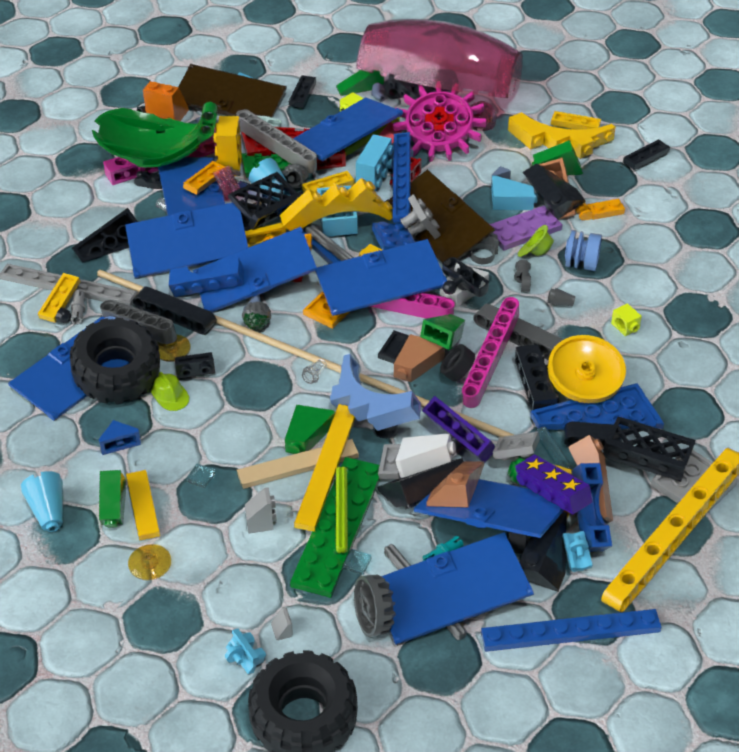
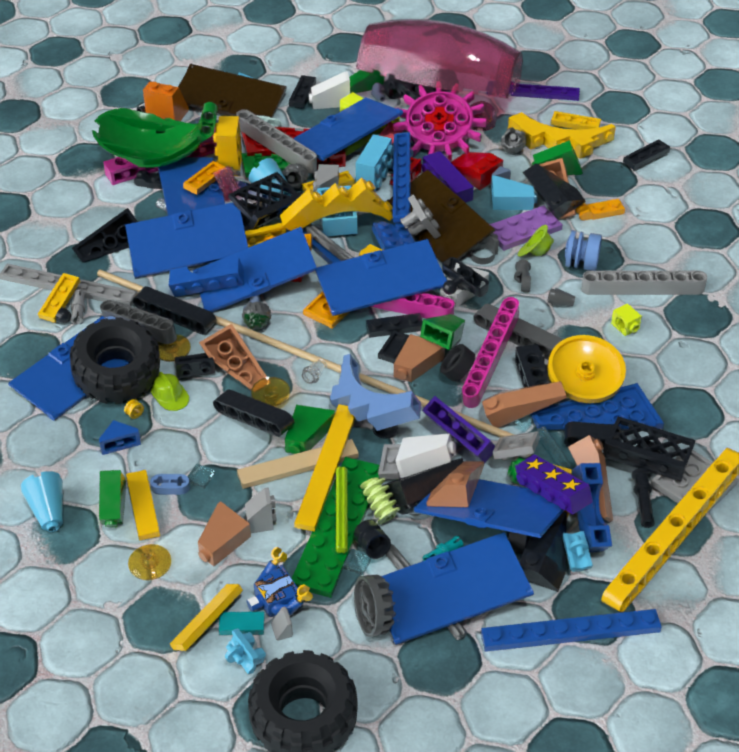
none -> yellow bush [124,399,144,419]
none -> medium blue beam [150,474,190,495]
none -> yellow tile [170,584,243,651]
none -> nougat slope [198,501,251,566]
none -> nougat wedge [199,324,271,393]
none -> black beam [213,389,295,437]
none -> teal tile [219,612,265,635]
none -> torso [246,547,313,617]
none -> clear yellow dish [251,377,290,406]
none -> white slope [308,71,350,109]
none -> light grey slope [313,164,339,192]
none -> black wheel [354,520,391,559]
none -> yellowish green piece [360,478,400,524]
none -> black plate [366,313,423,338]
none -> dark purple brick [421,151,474,203]
none -> red slope [451,152,504,190]
none -> nougat wedge [482,381,567,428]
none -> dark purple tile [486,82,580,101]
none -> dark grey piece [501,127,526,154]
none -> clear light blue tile [508,414,534,433]
none -> light grey beam [581,270,707,295]
none -> black pin [631,468,655,528]

